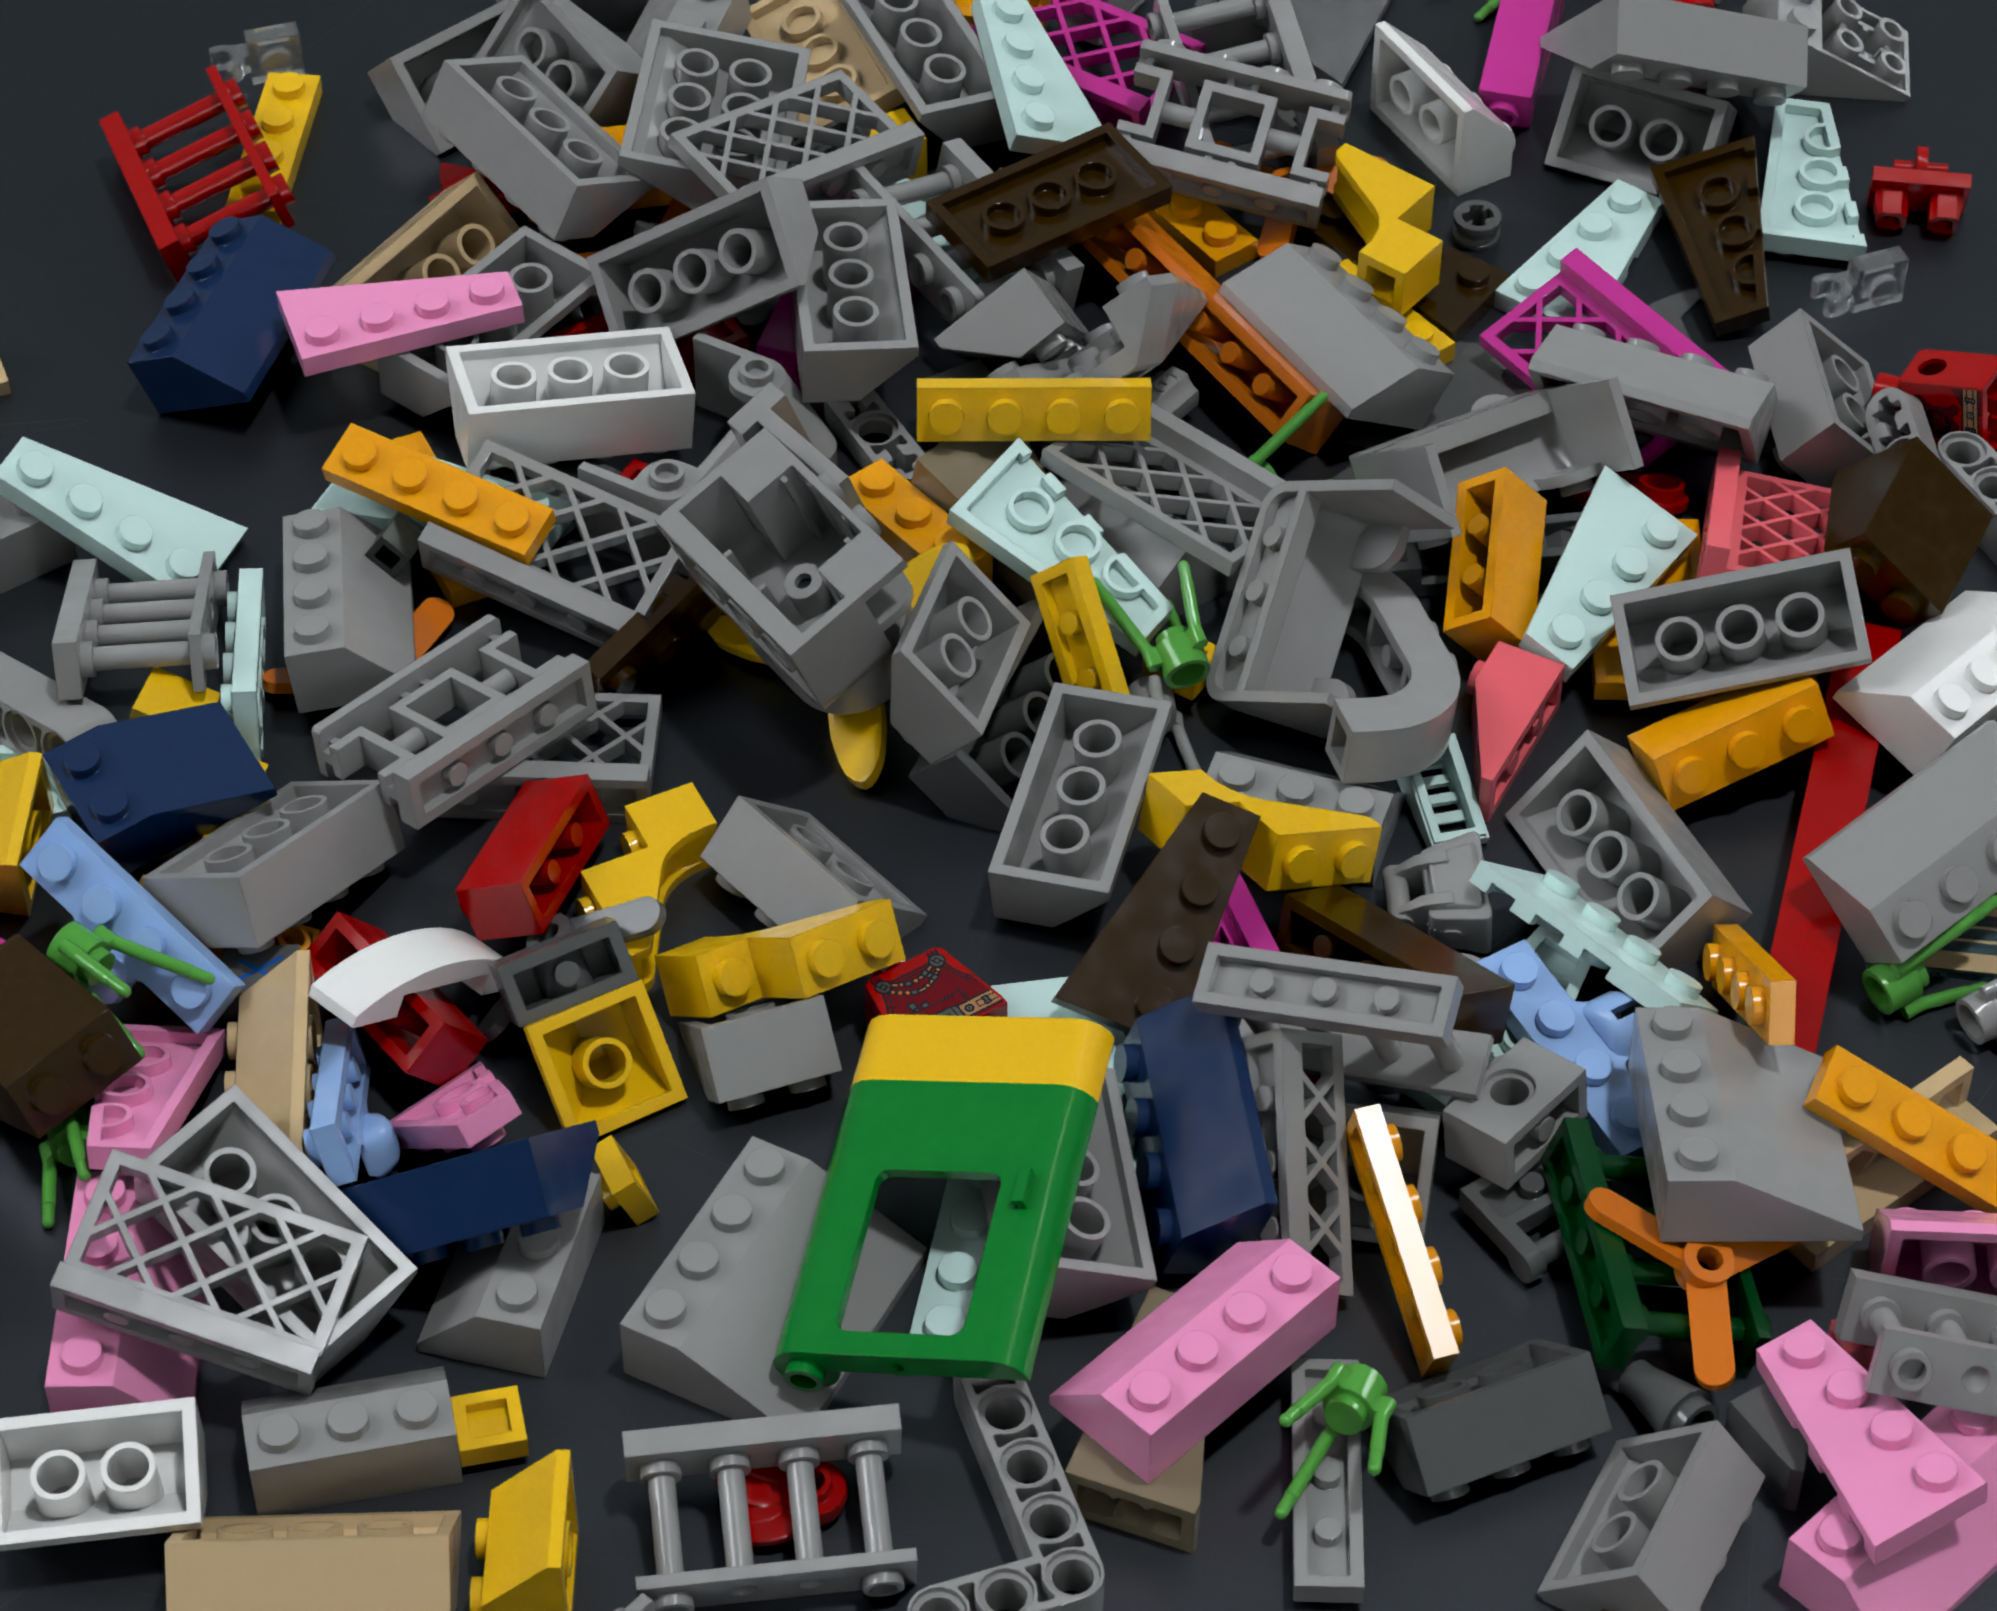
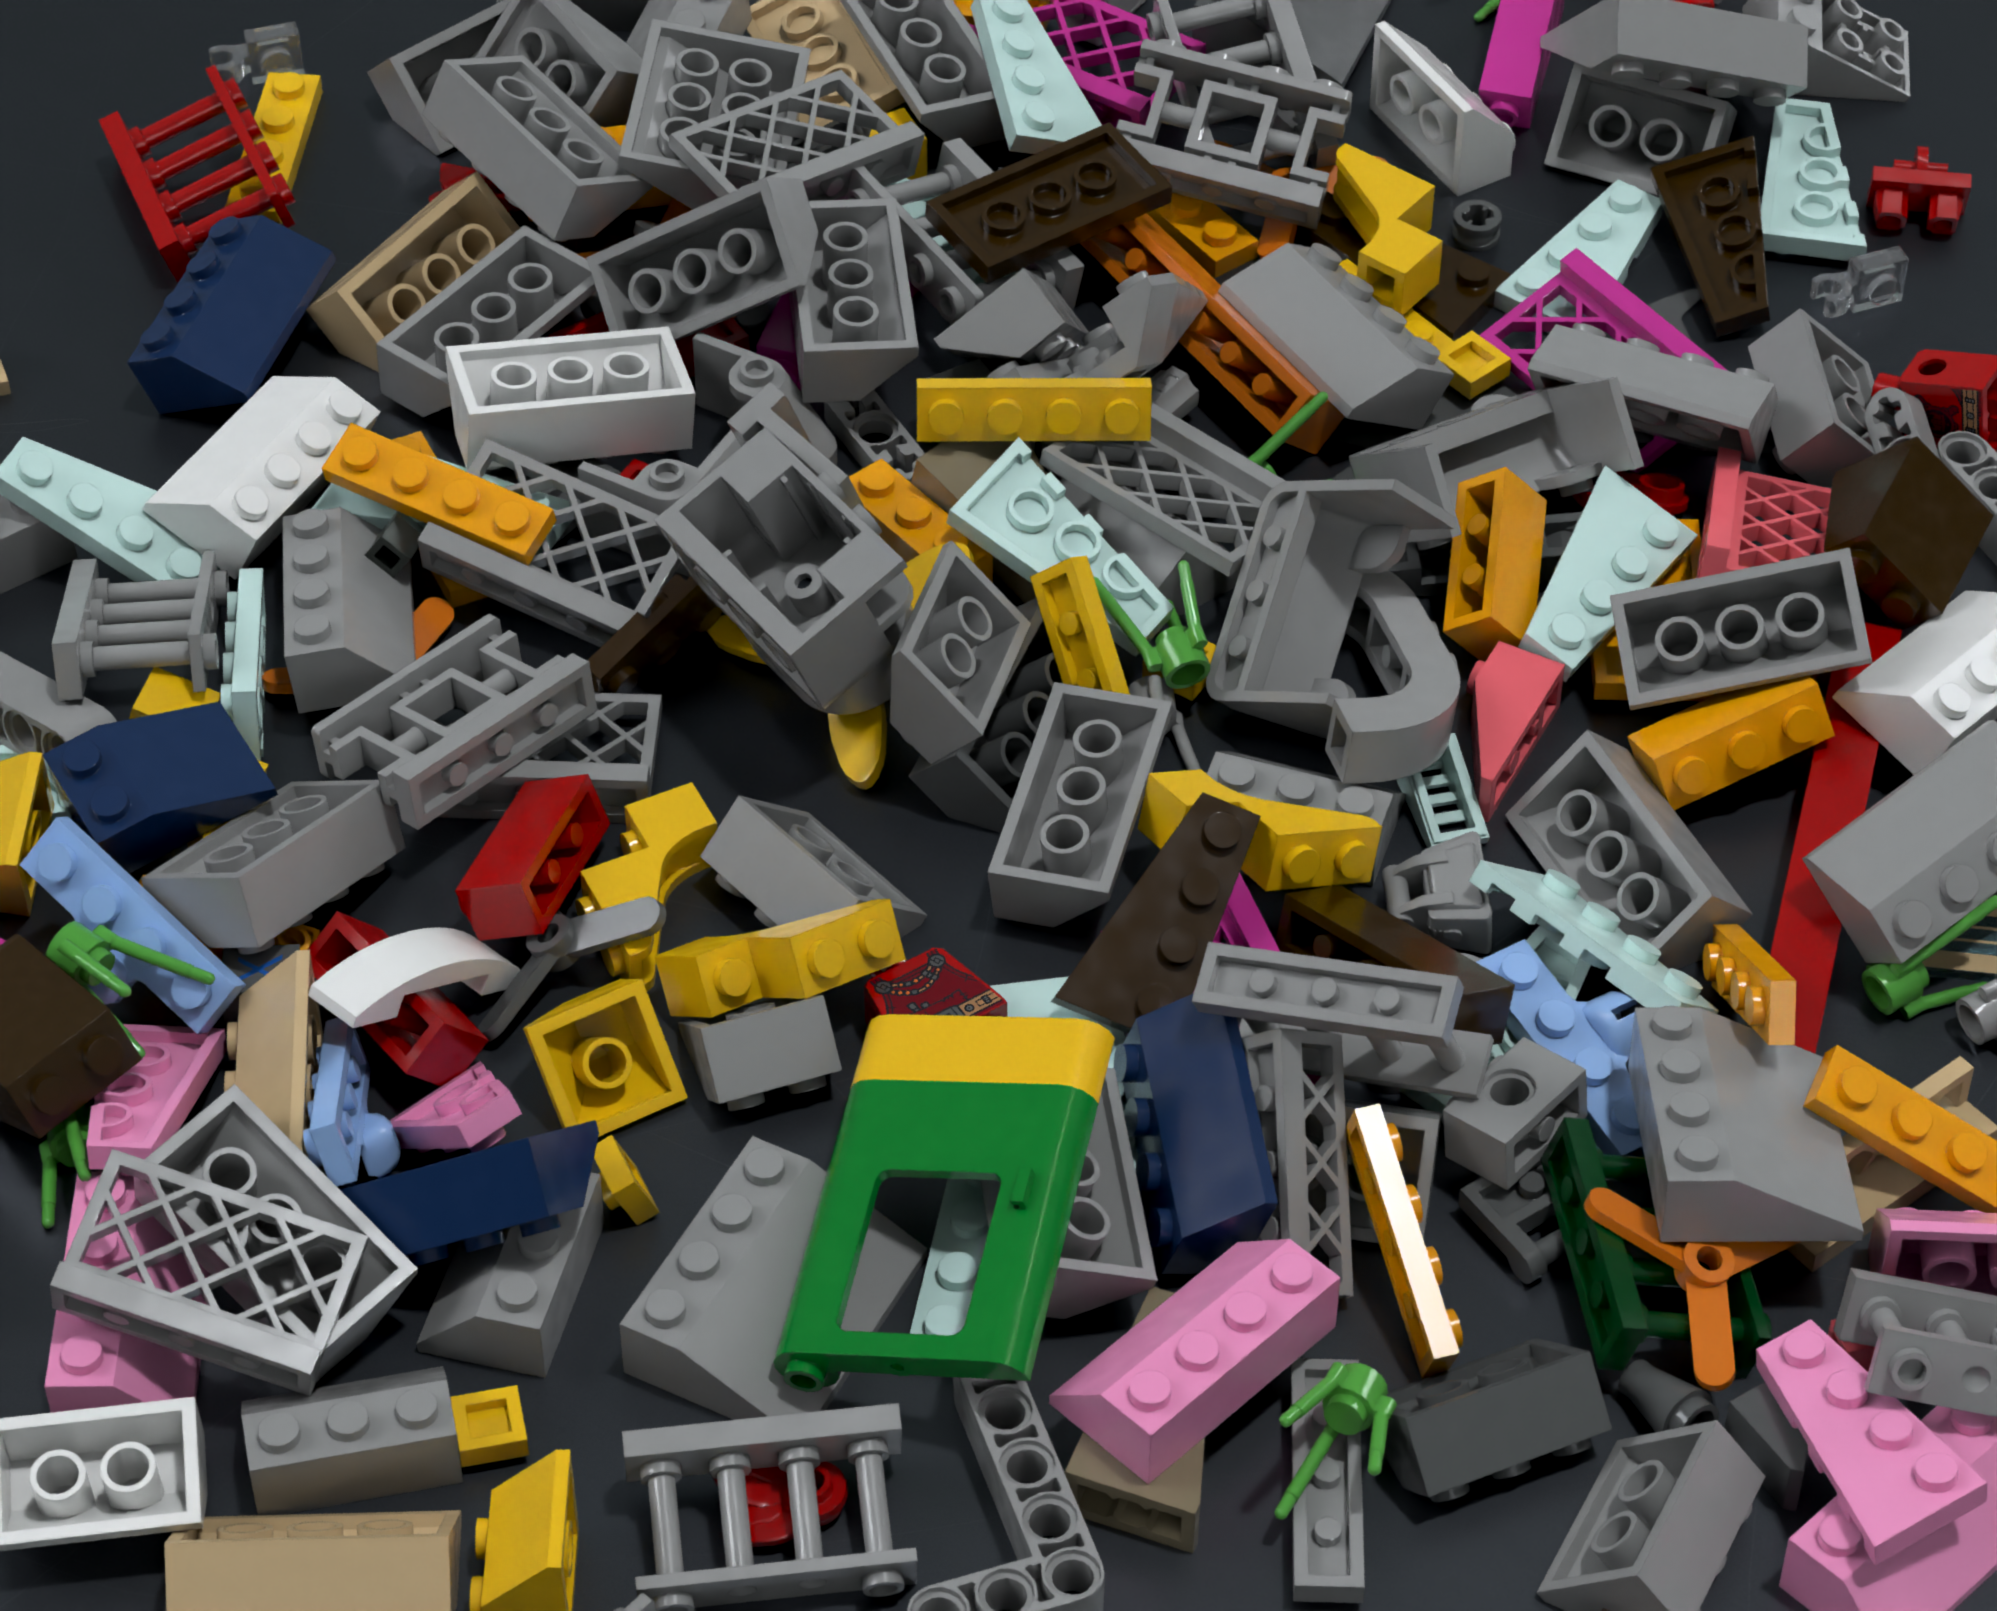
bright pink wing [276,271,525,377] -> none
dark grey brick [488,916,639,1028] -> none
none -> white slope [142,376,381,580]
none -> yellow plate [1438,331,1511,400]

